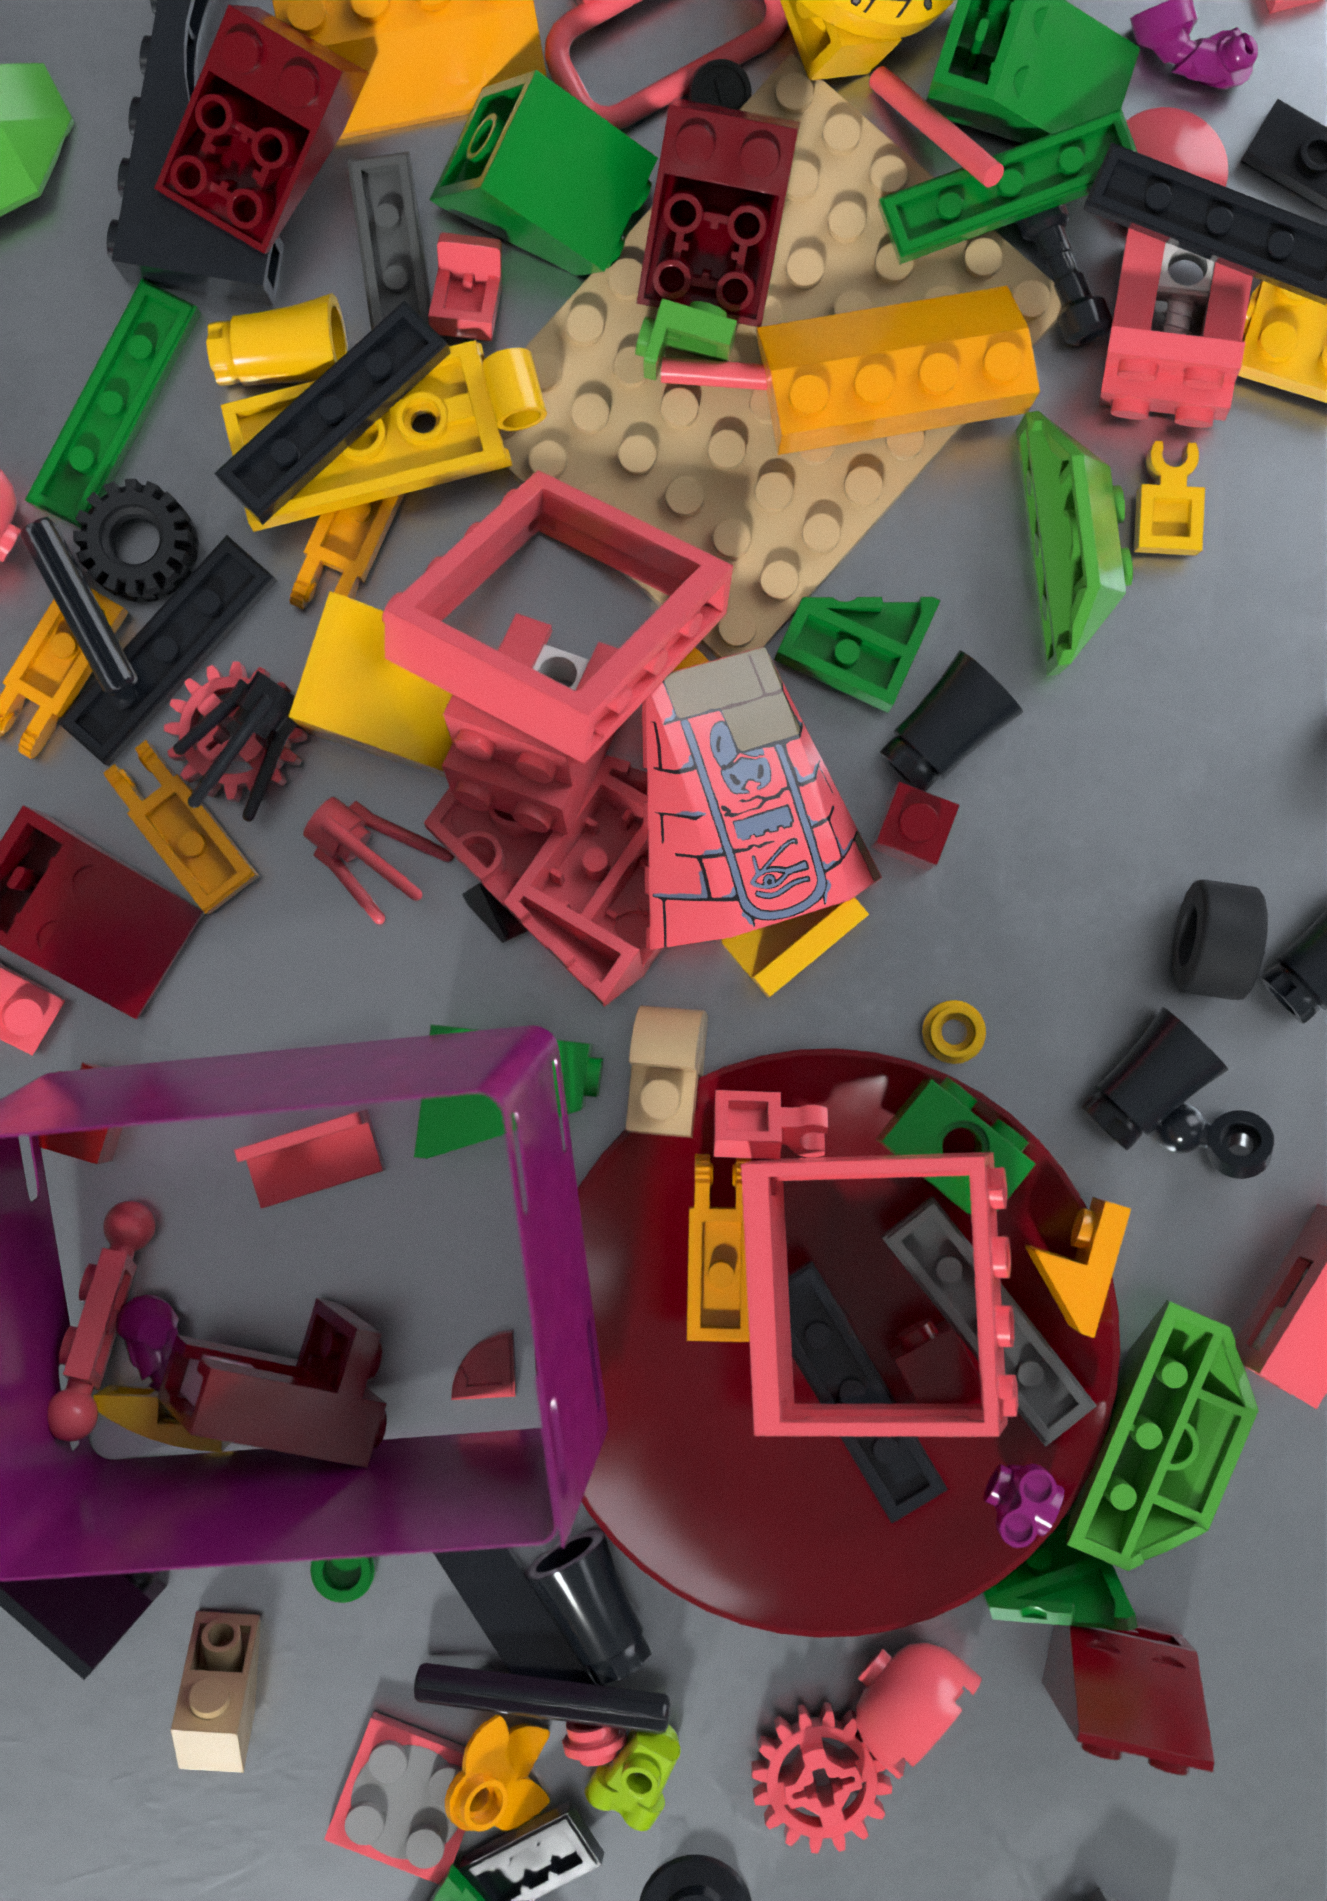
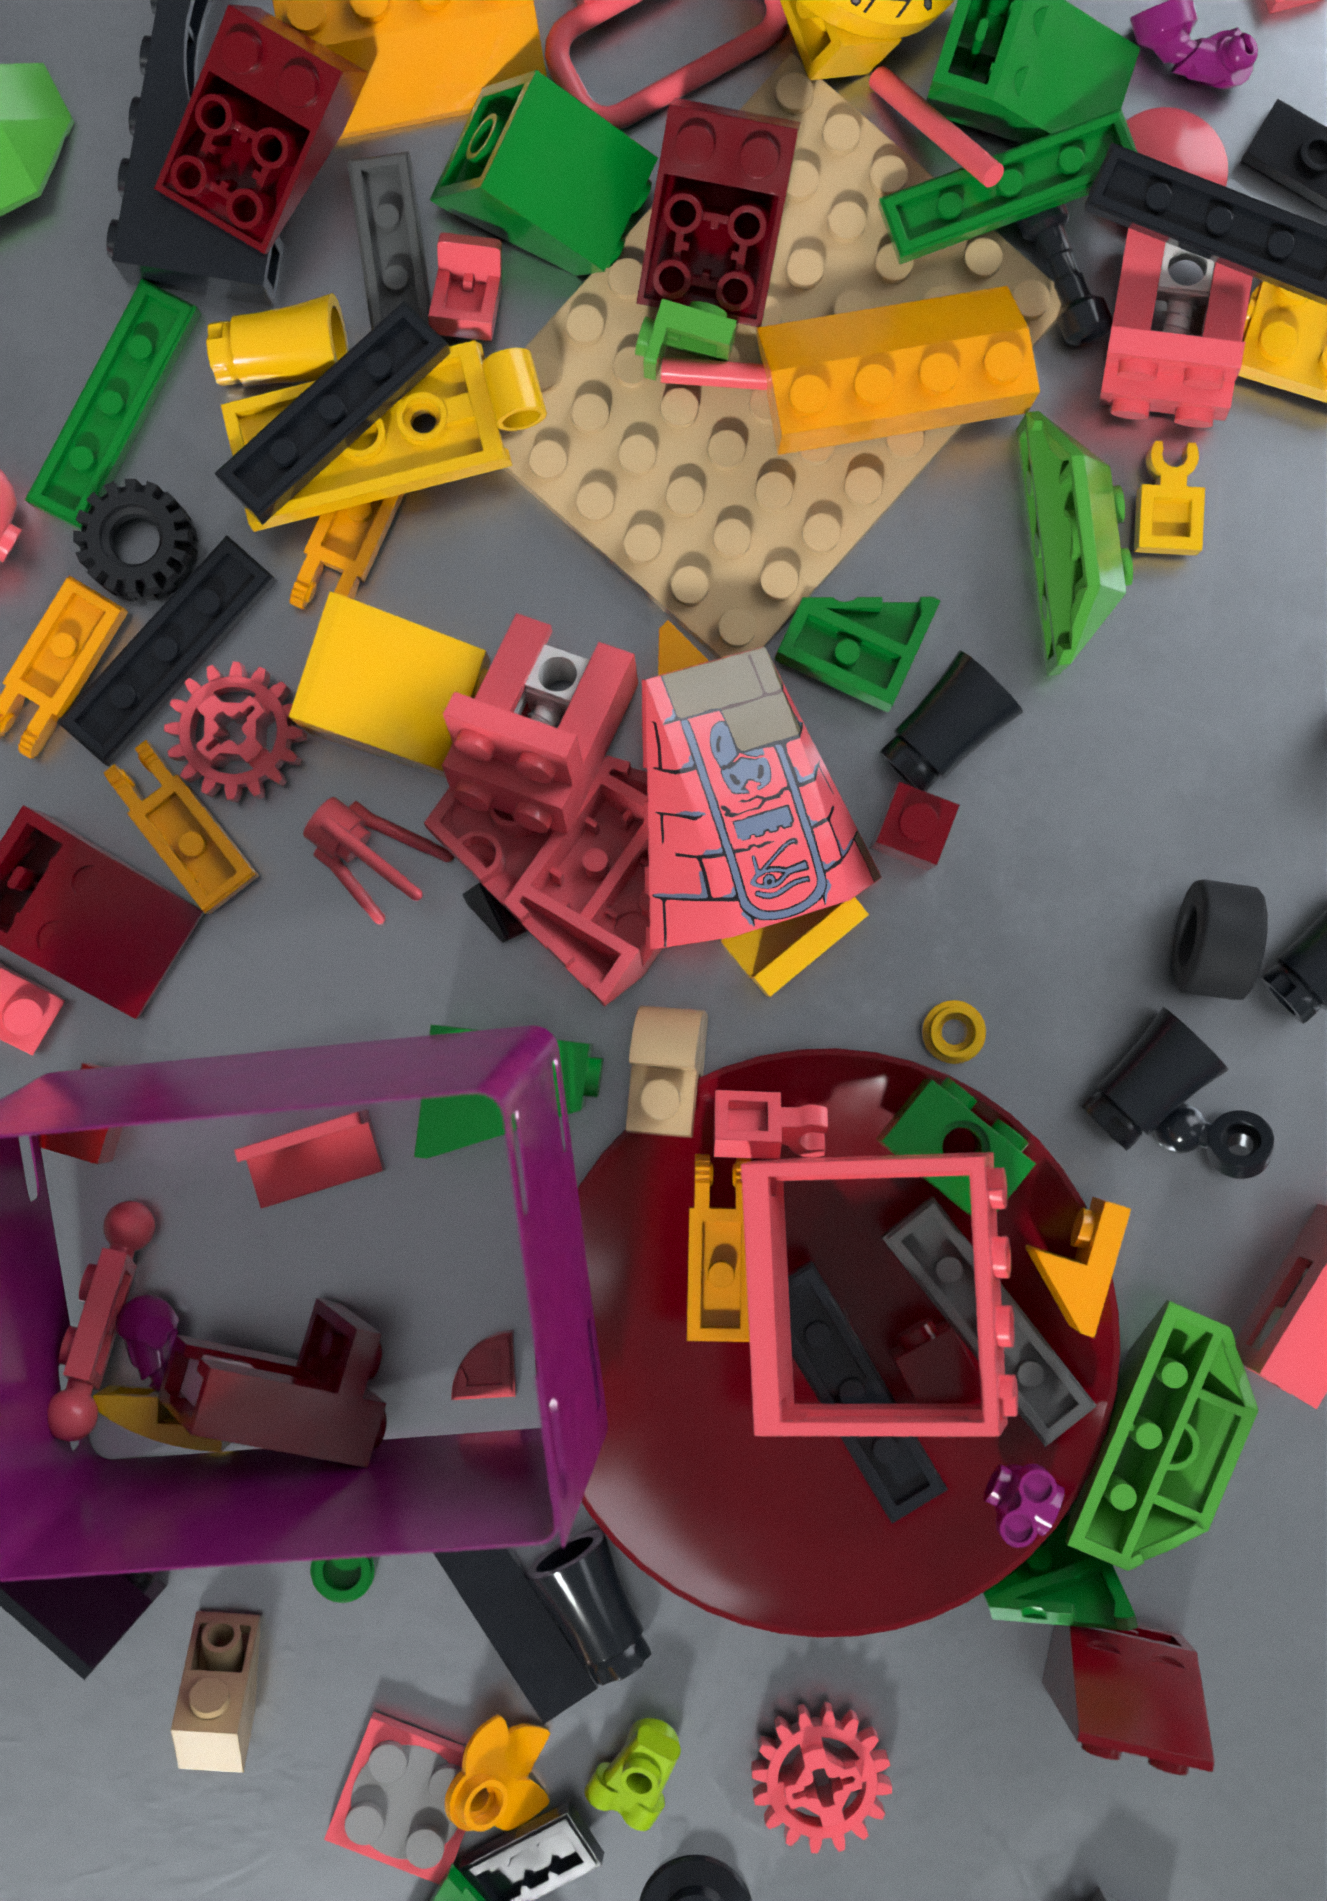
black axle [21,517,138,696] -> none
black plant [173,671,297,822] -> none
coral window [382,470,733,764] -> none
black axle [414,1663,671,1734] -> none
coral plate [562,1722,628,1766] -> none
black piece [688,59,752,110] -> none
coral cylinder [856,1643,982,1779] -> none

